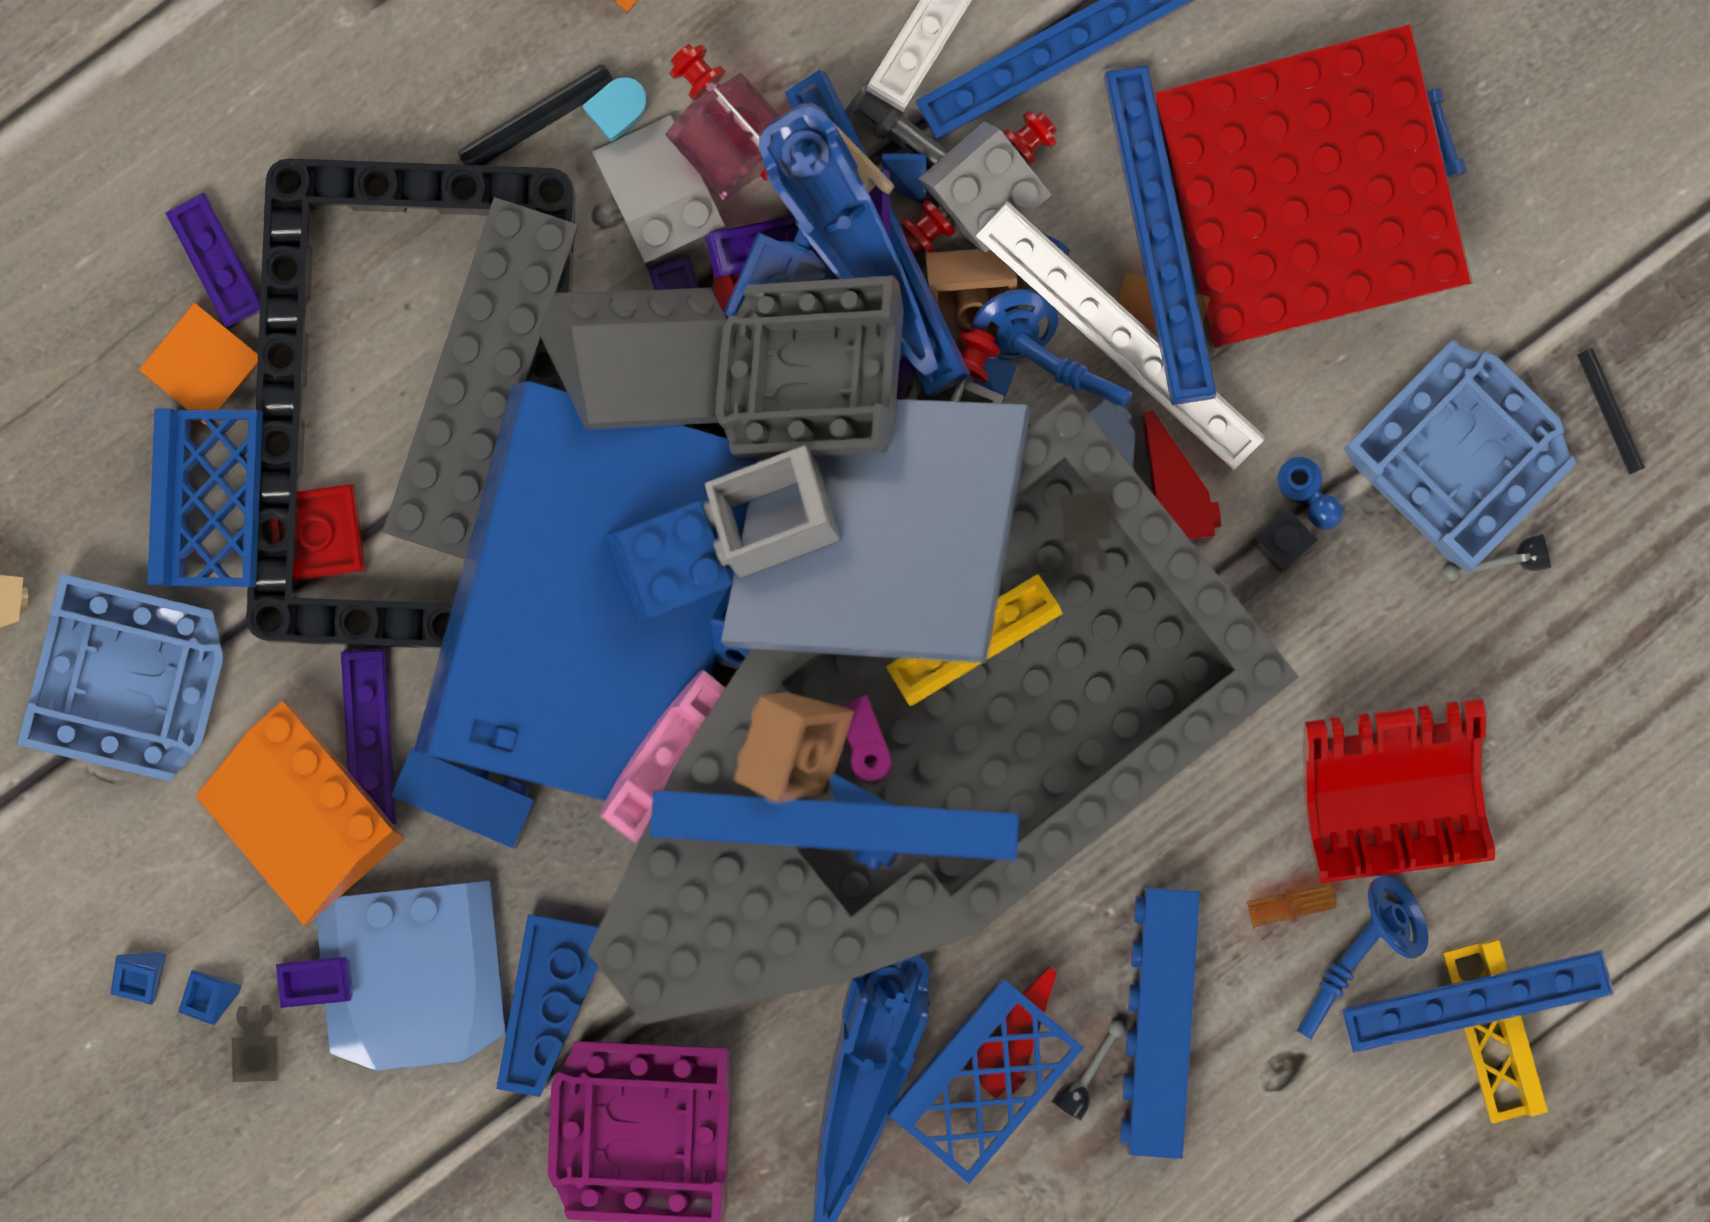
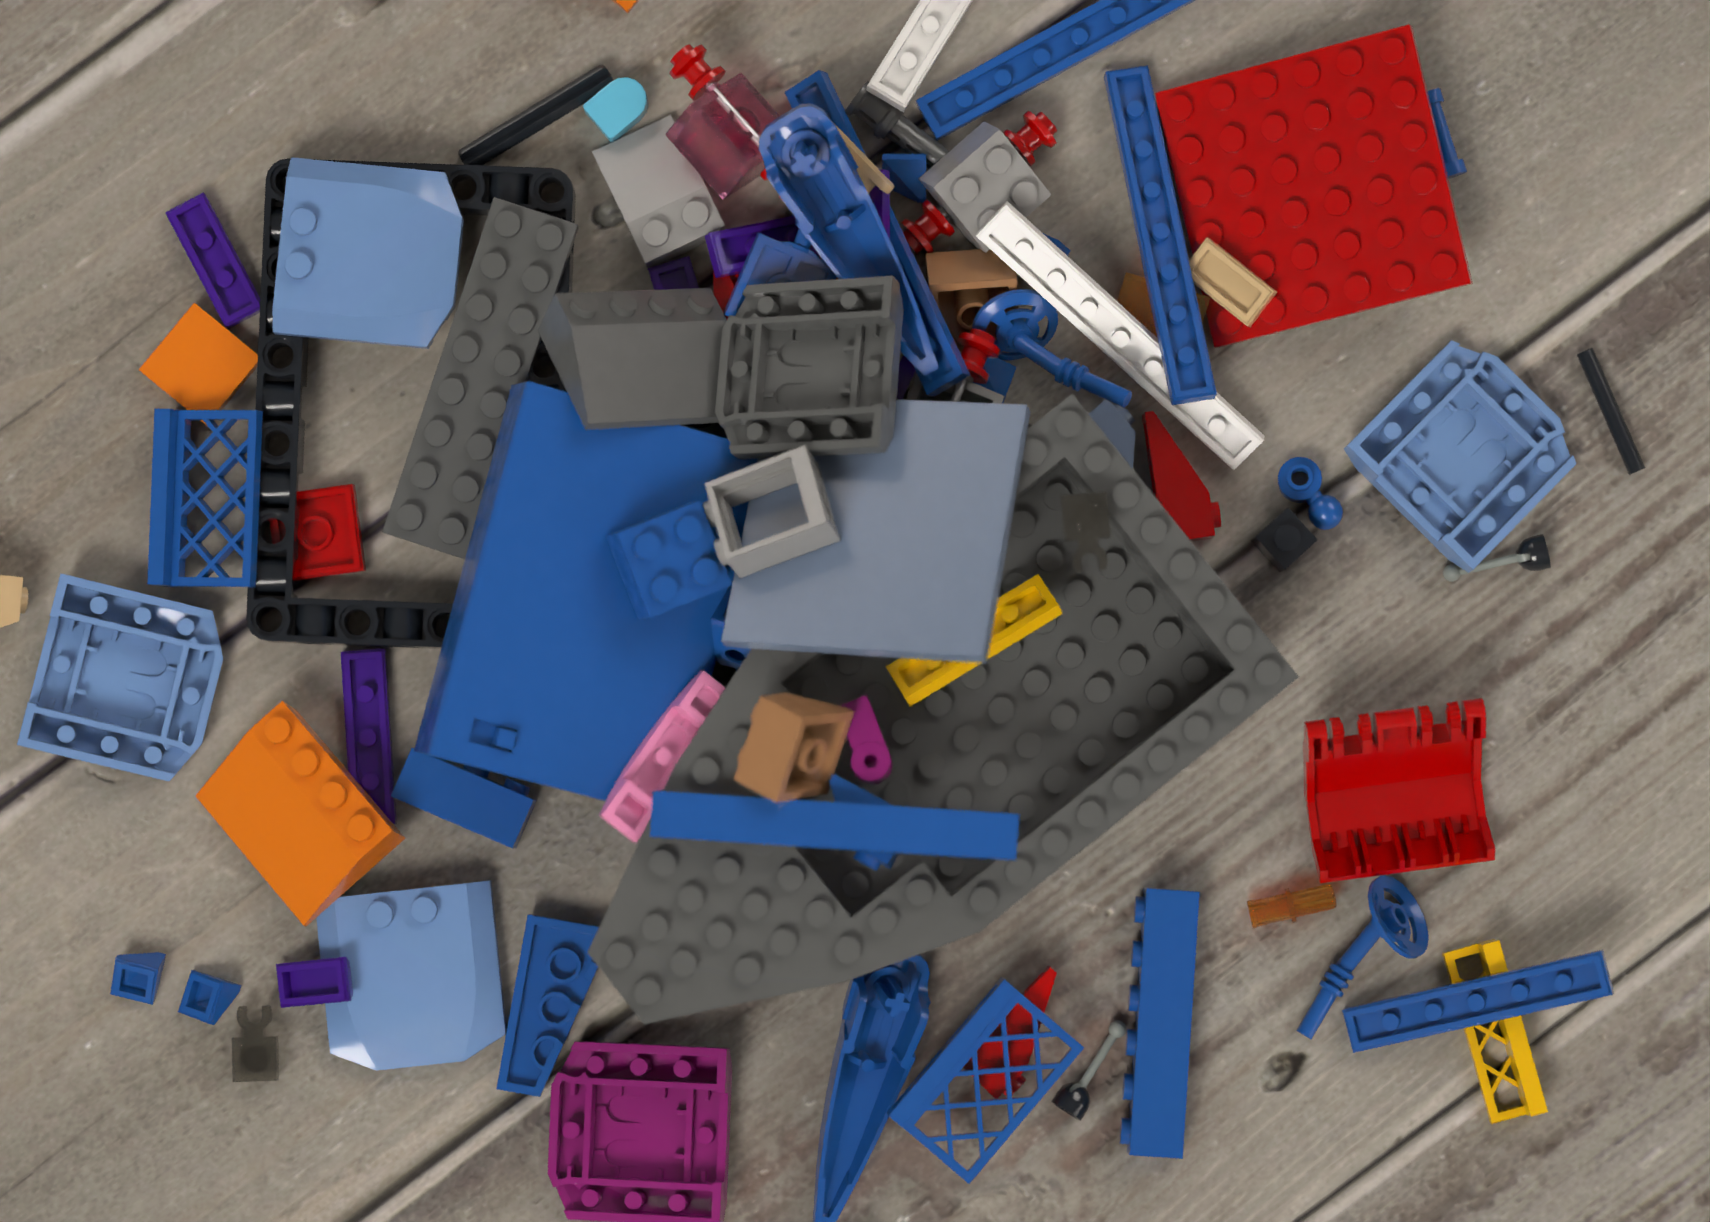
none -> medium blue wedge [273,157,464,349]
none -> tan tile [1189,238,1277,327]

